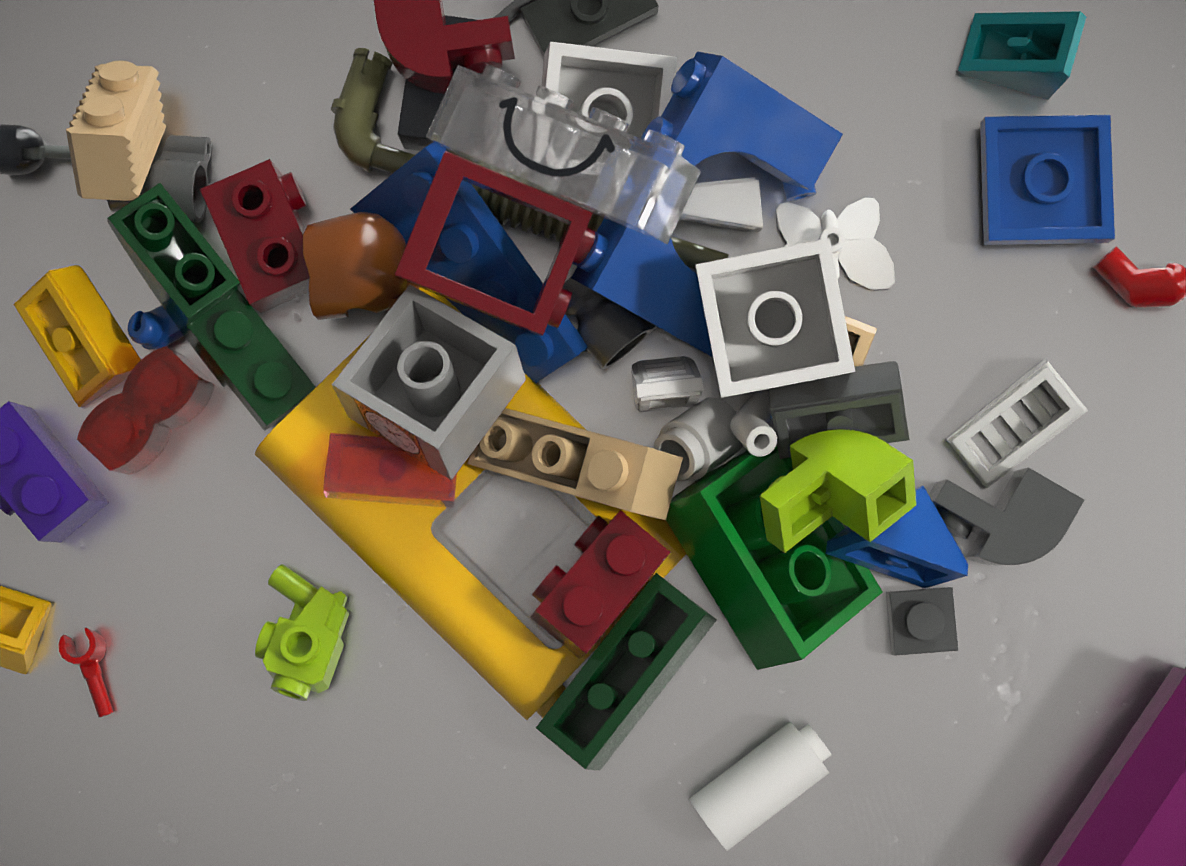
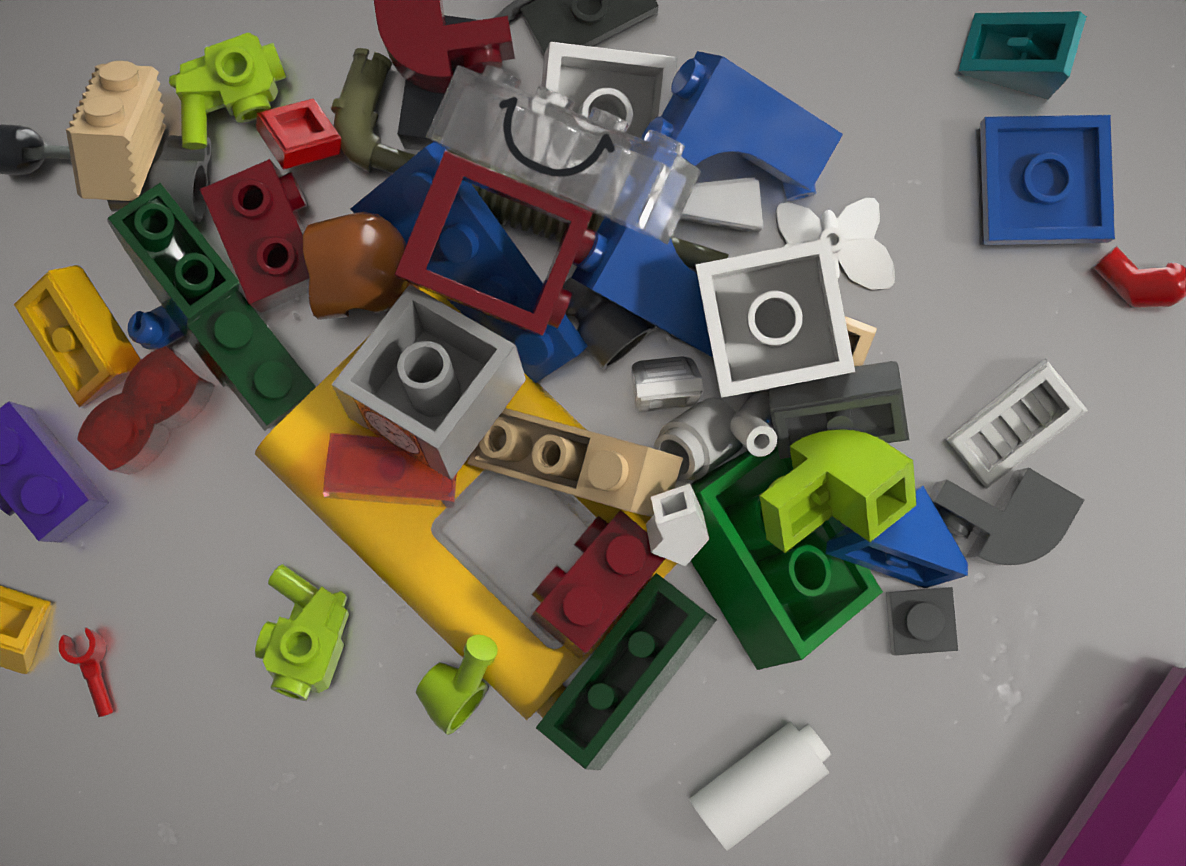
none -> lime piece [169,33,286,150]
none -> red tile [256,98,341,170]
none -> lime bar [416,635,498,735]
none -> white piece [646,483,709,566]

